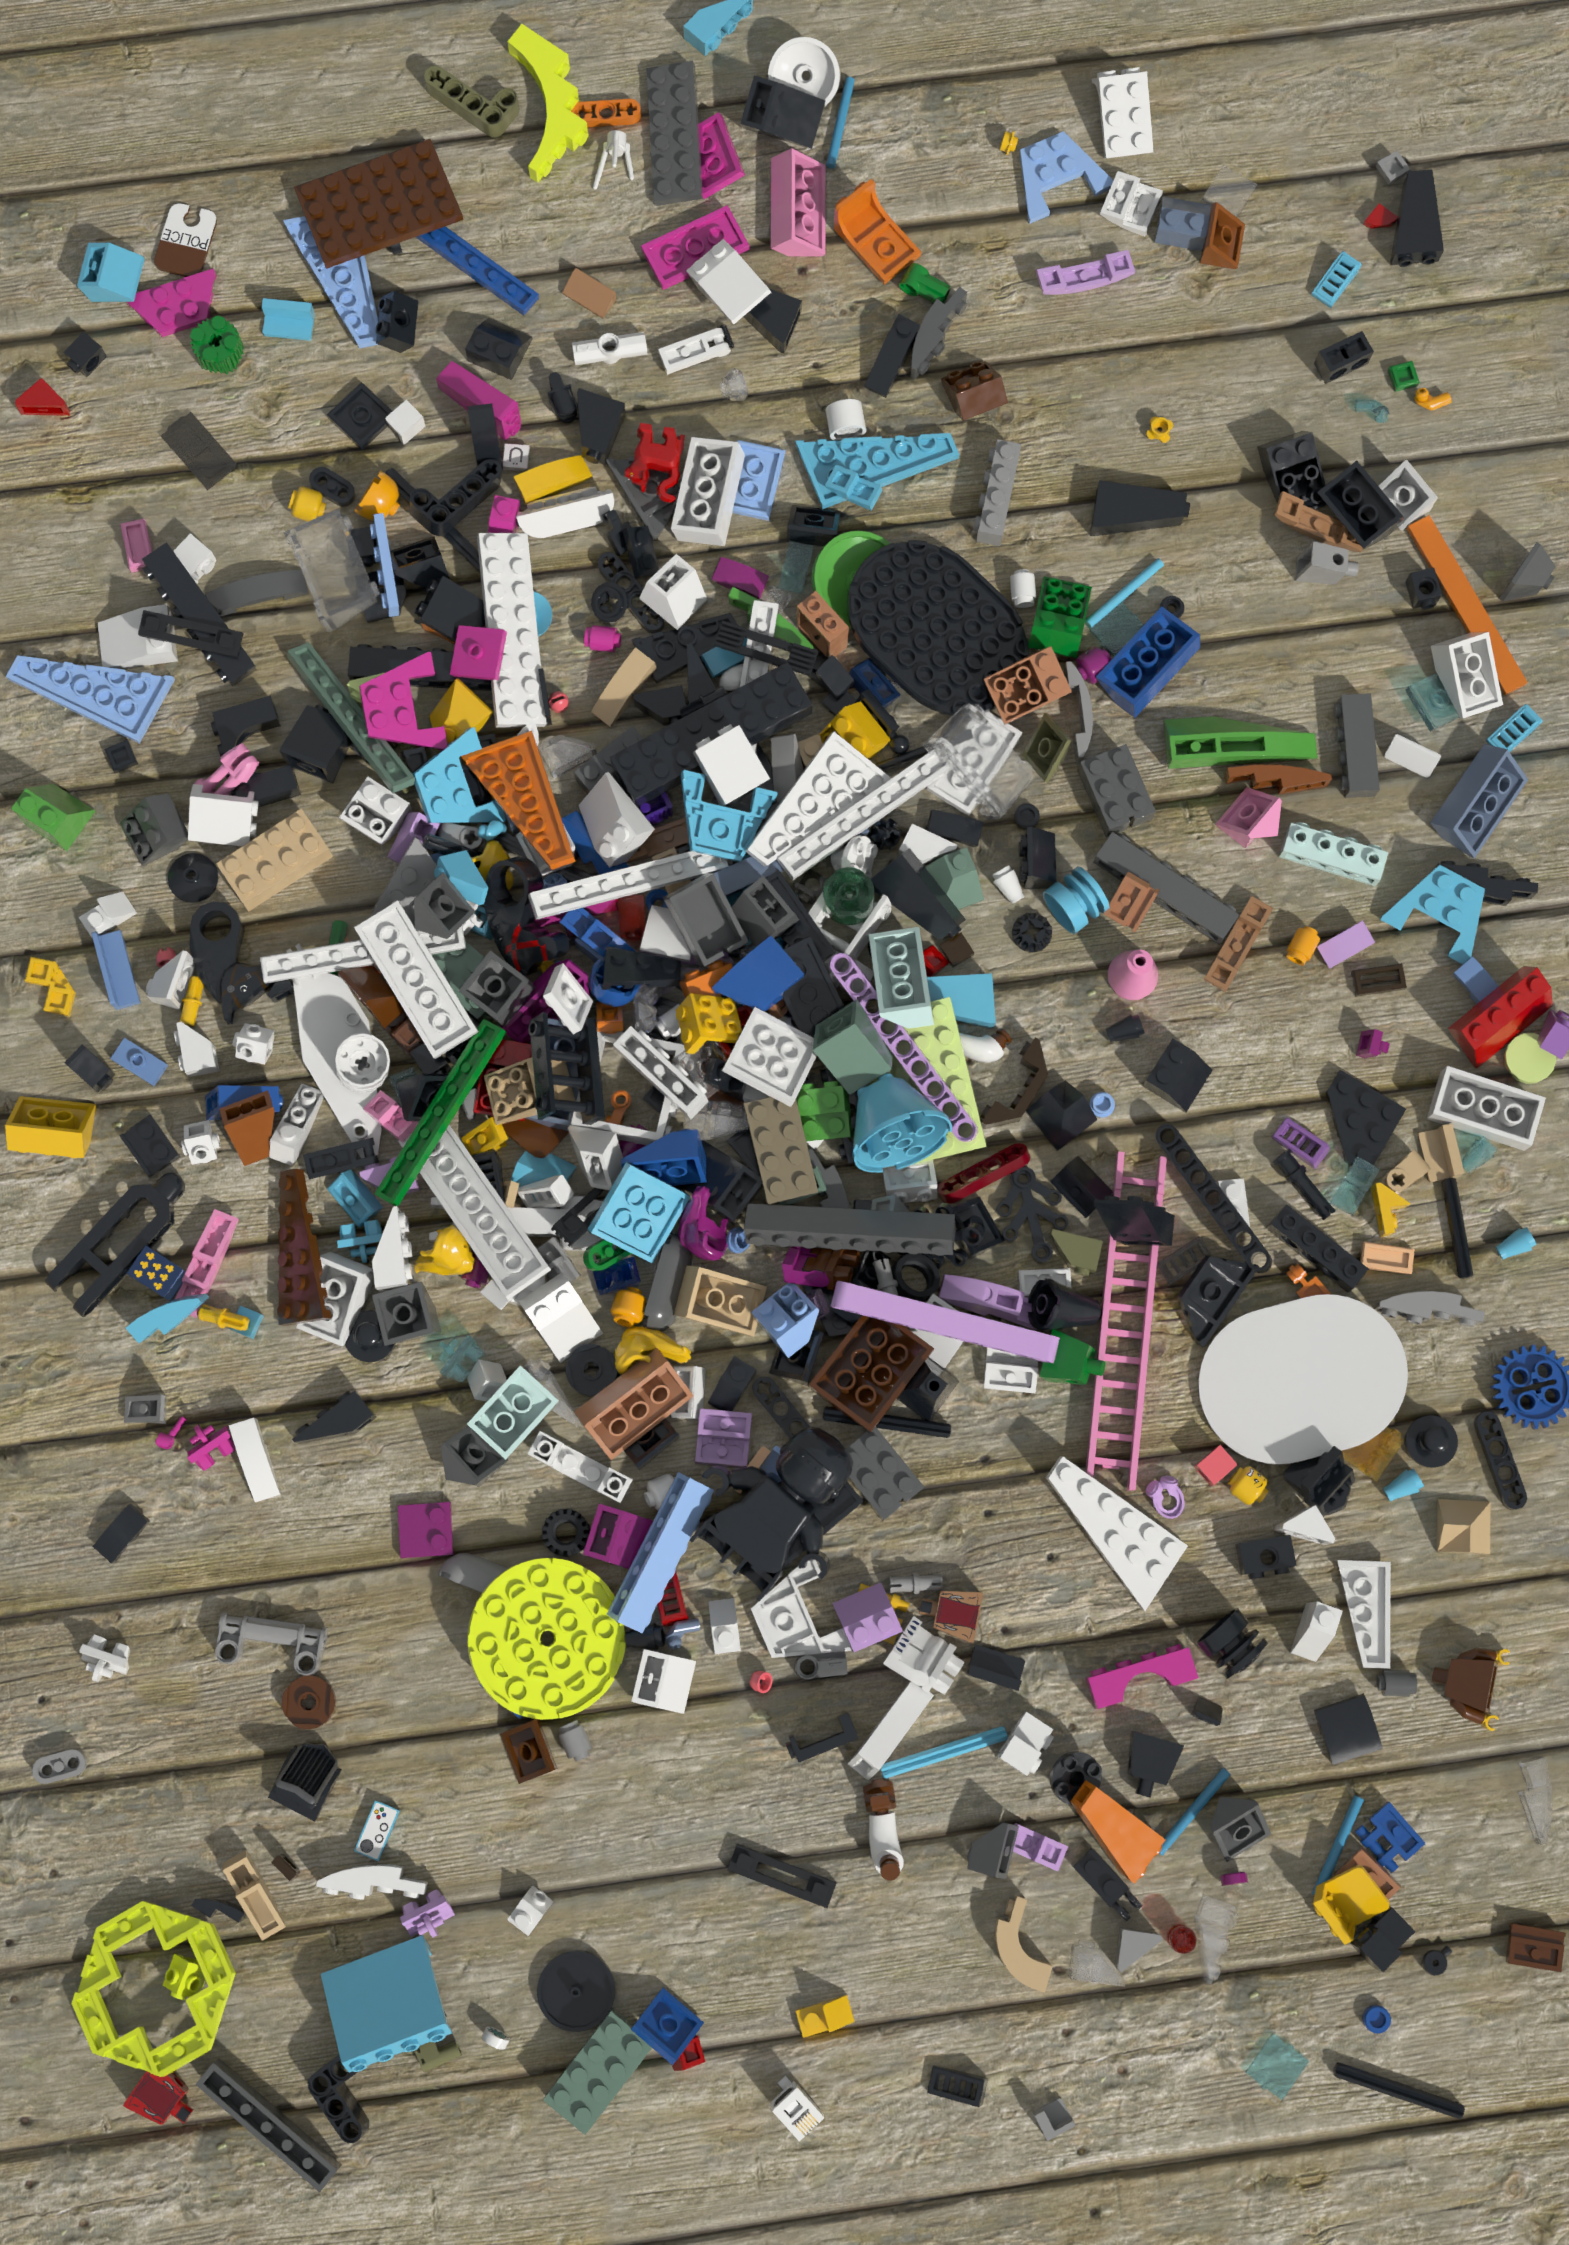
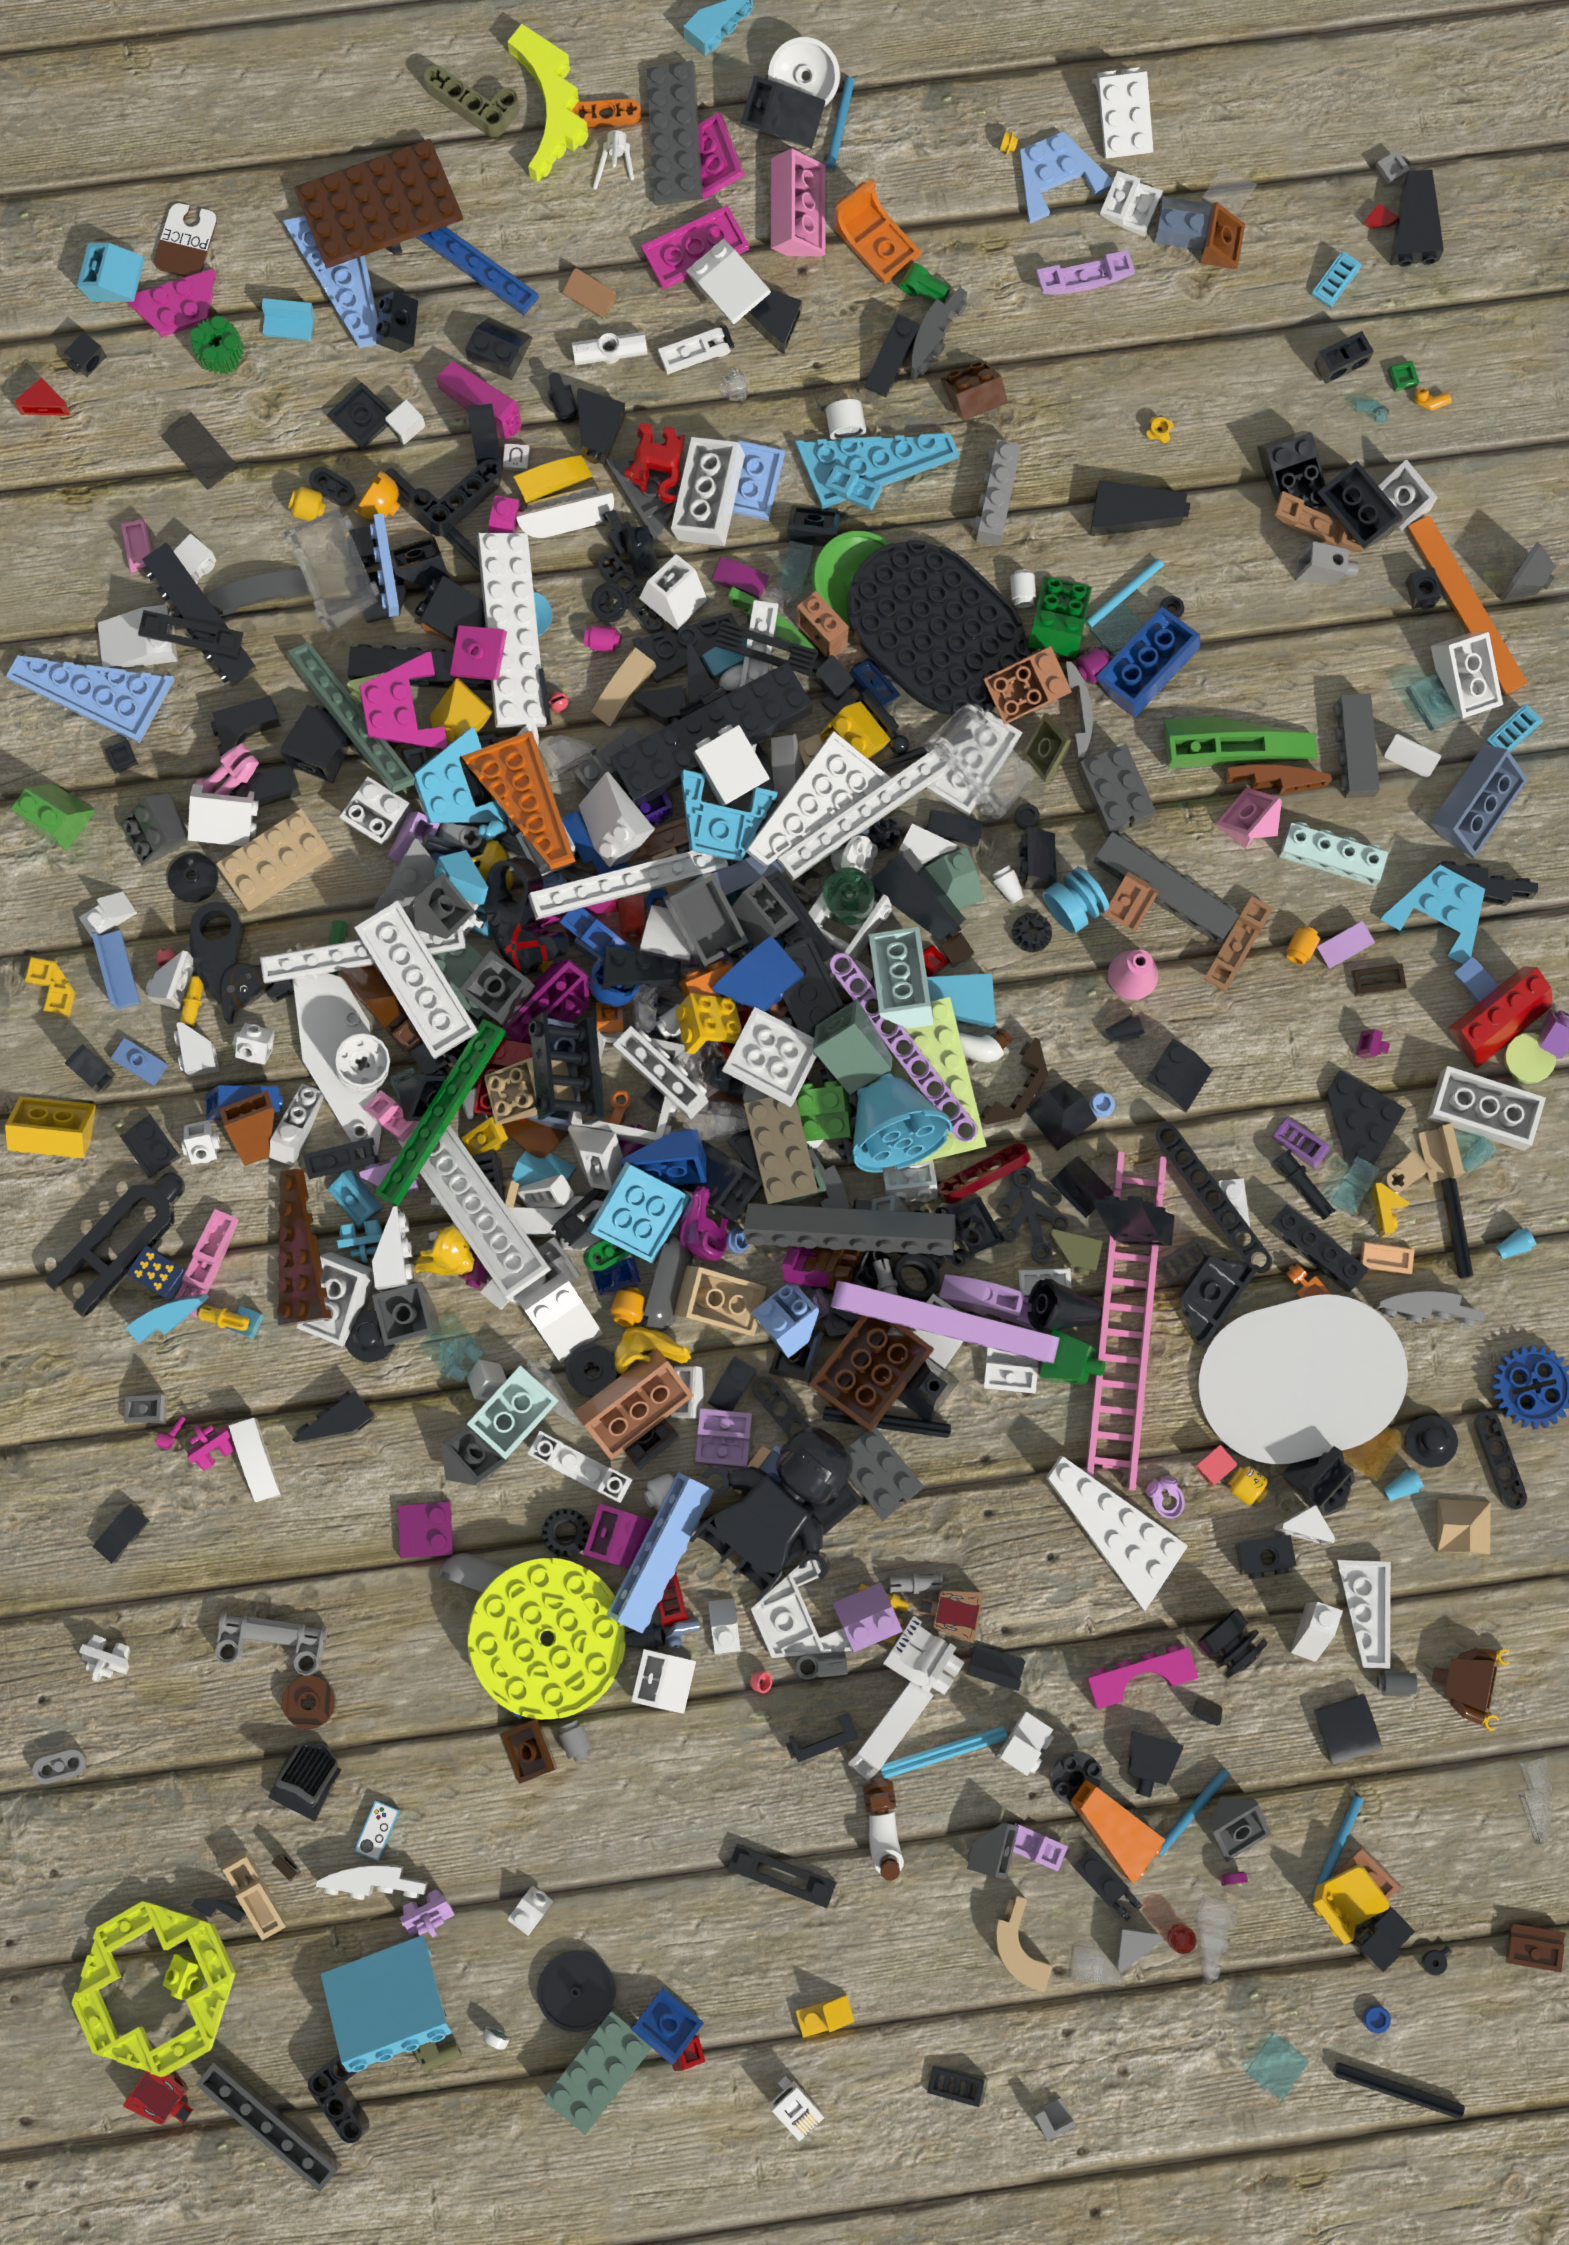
white plate [543,963,593,1034] -> none
blue plate [1355,1801,1426,1873] -> none

